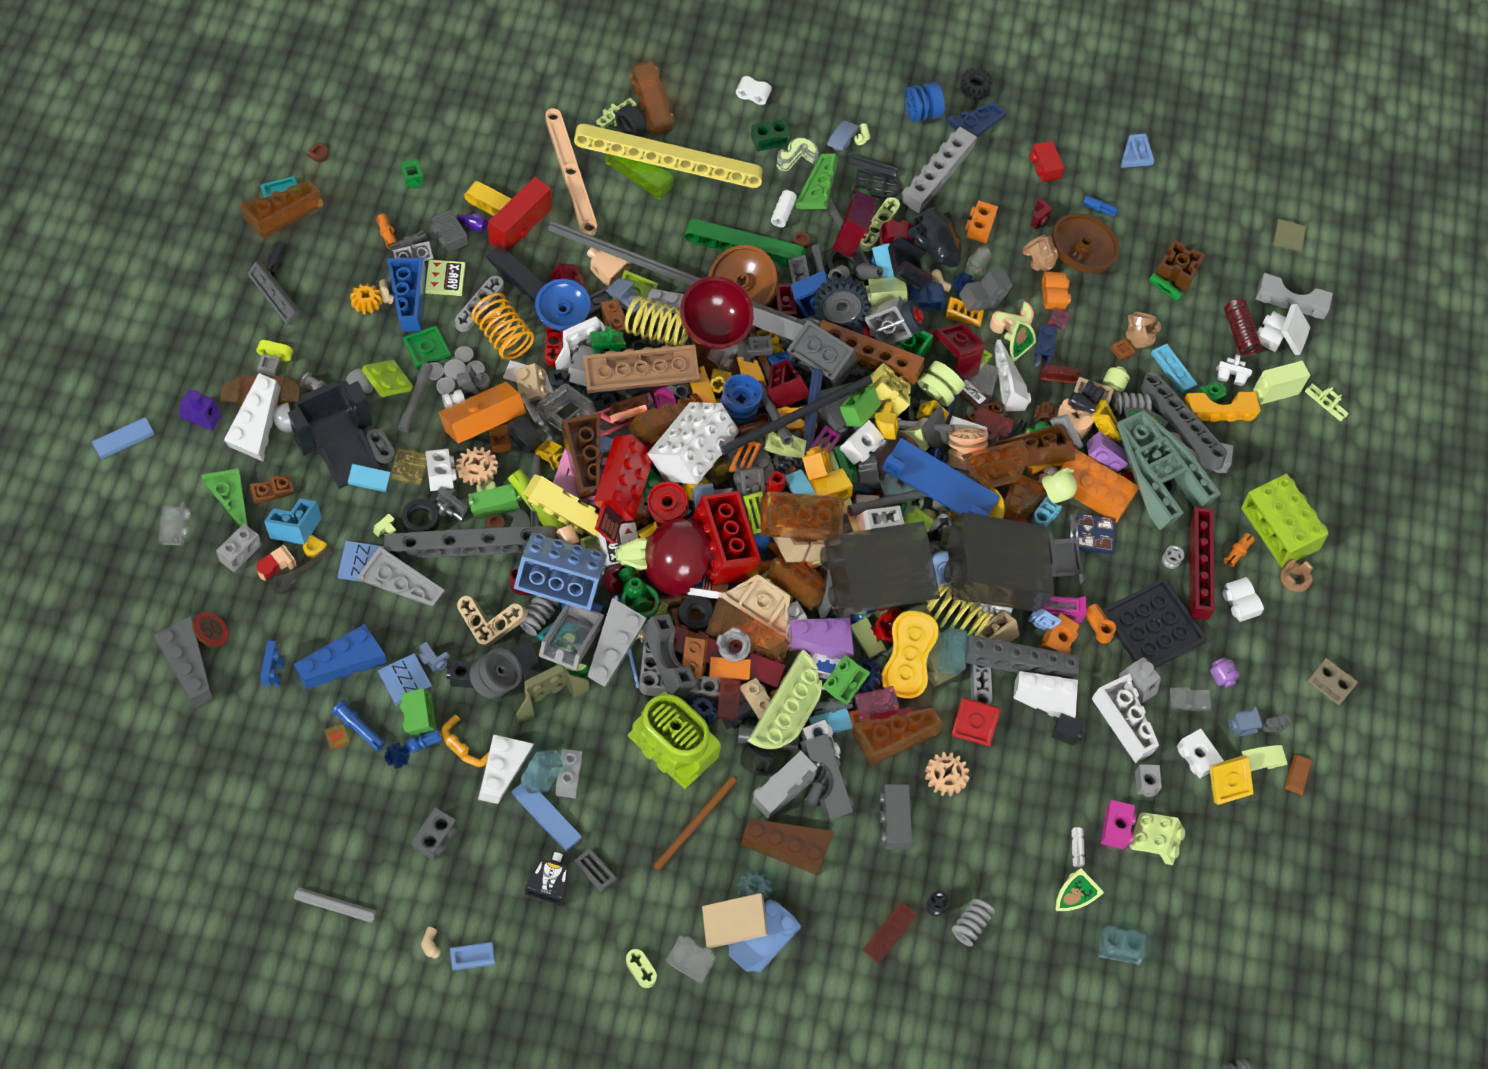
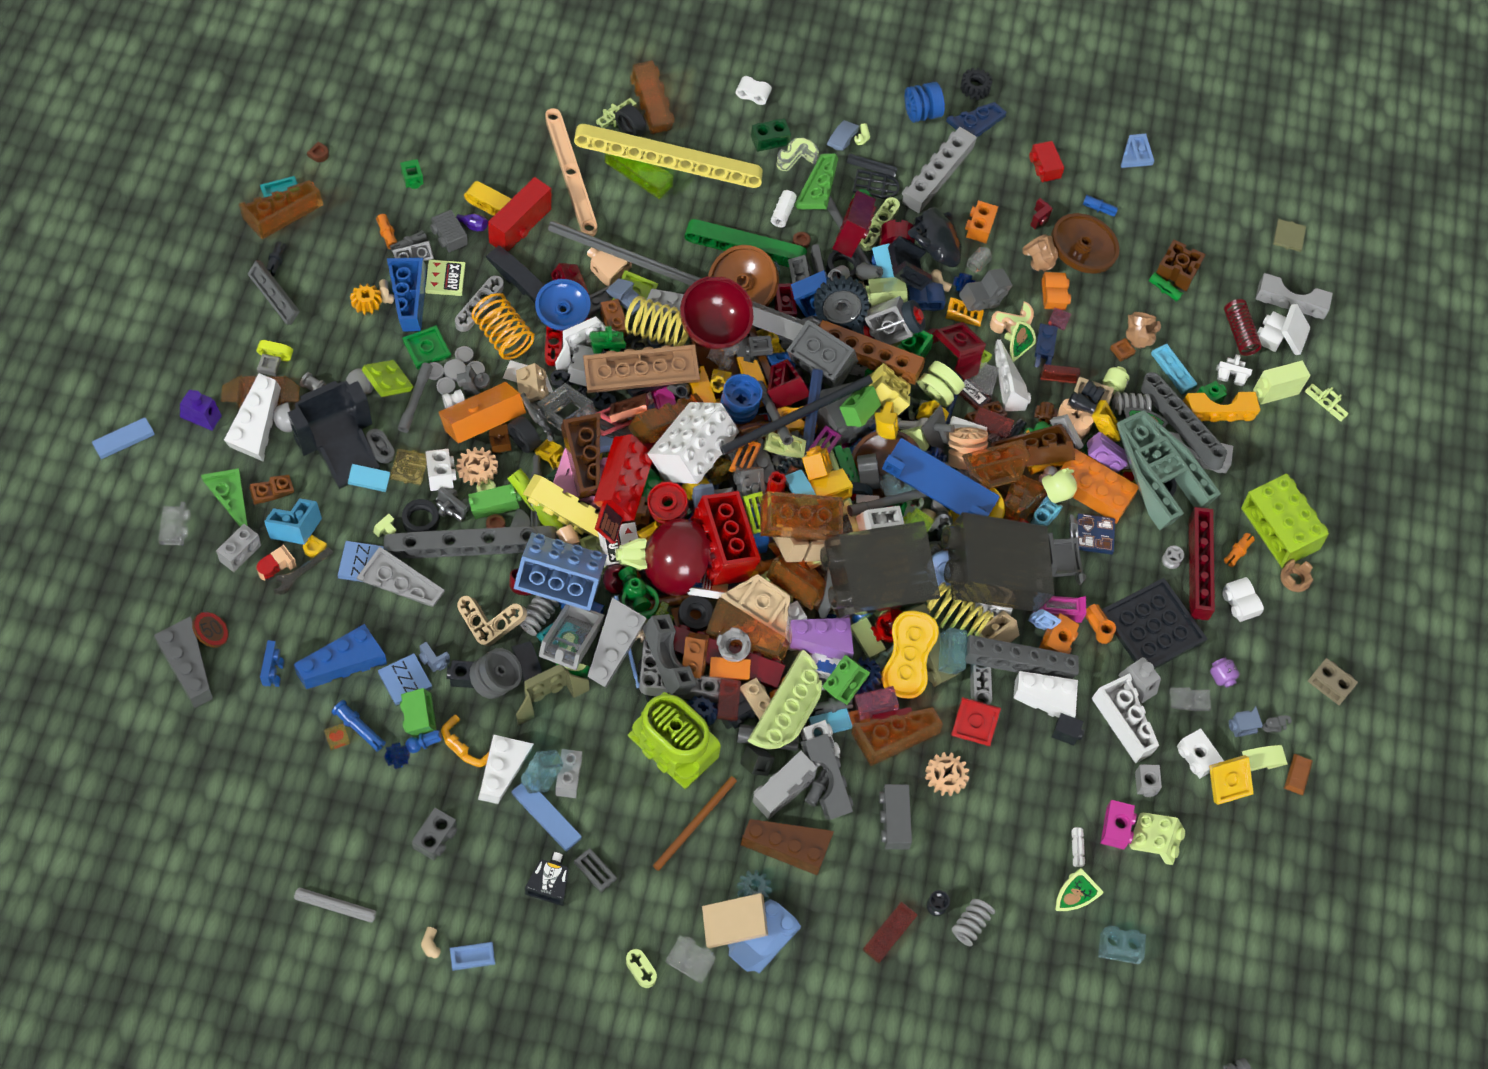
white brick [839,420,884,465] -> none

